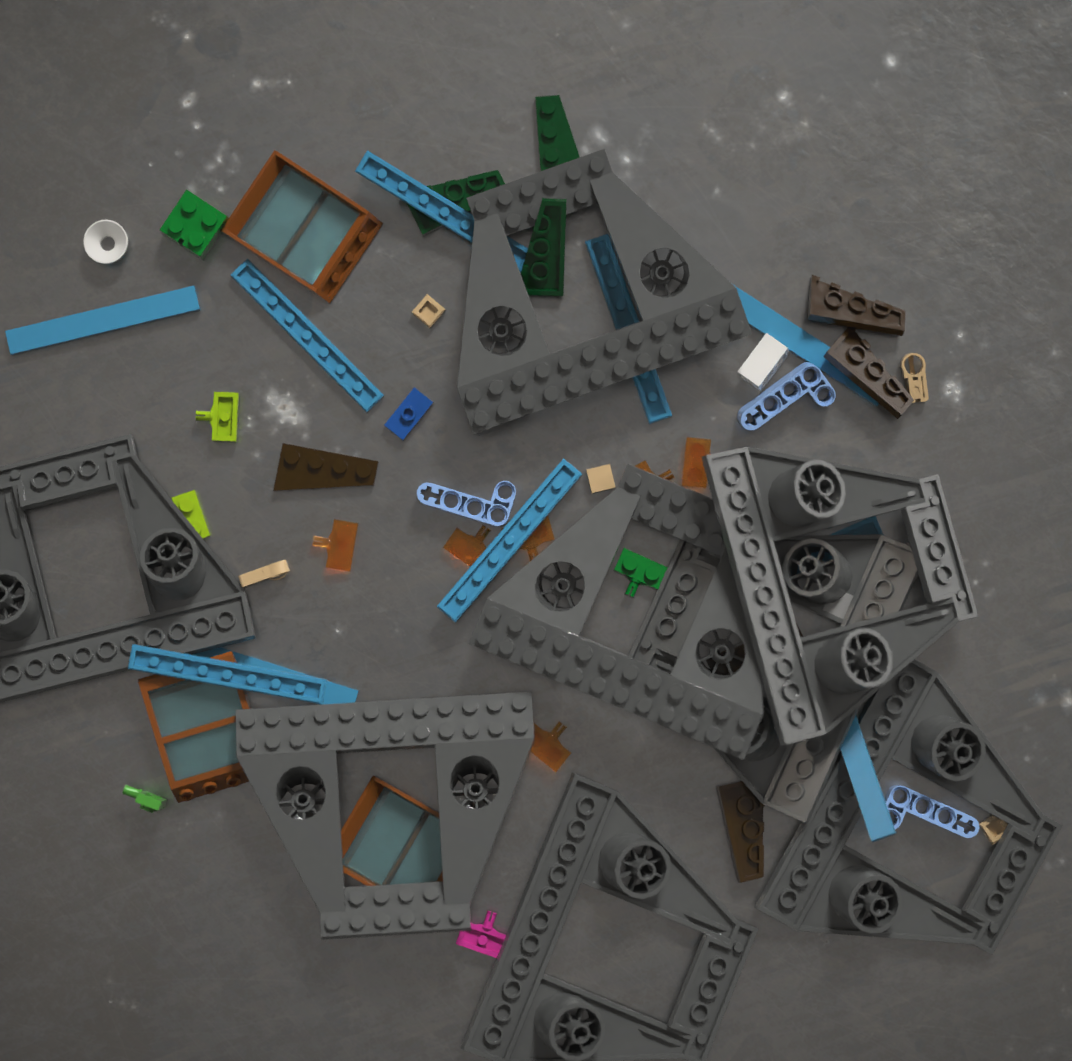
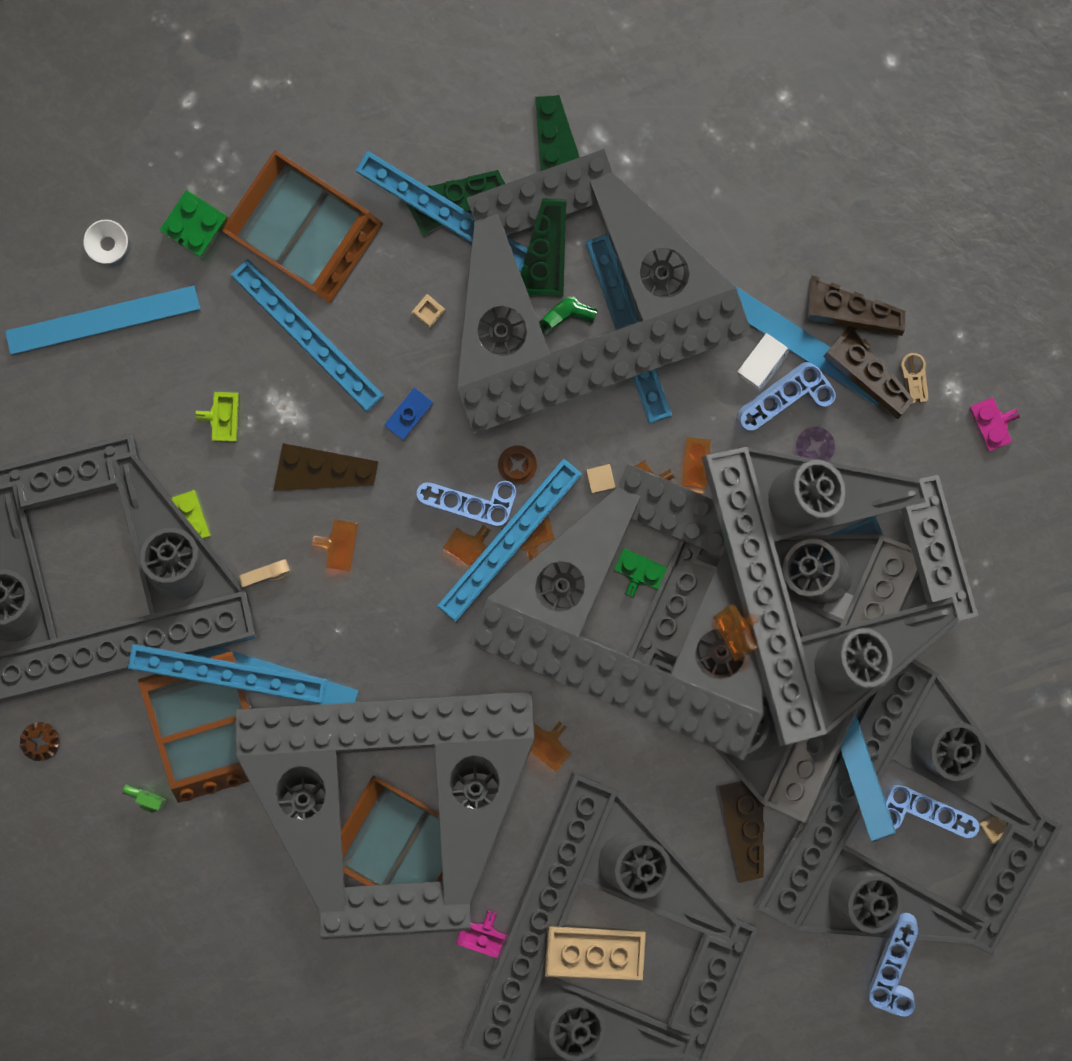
none -> reddish brown gear [20,722,59,761]
none -> reddish brown gear [498,445,537,484]
none -> green arm [539,297,598,335]
none -> tan tile [545,926,646,981]
none -> clear orange plate [713,604,759,661]
none -> clear purple gear [796,427,835,461]
none -> light blue beam [869,913,918,1017]
none -> dark pink plate [970,397,1020,452]

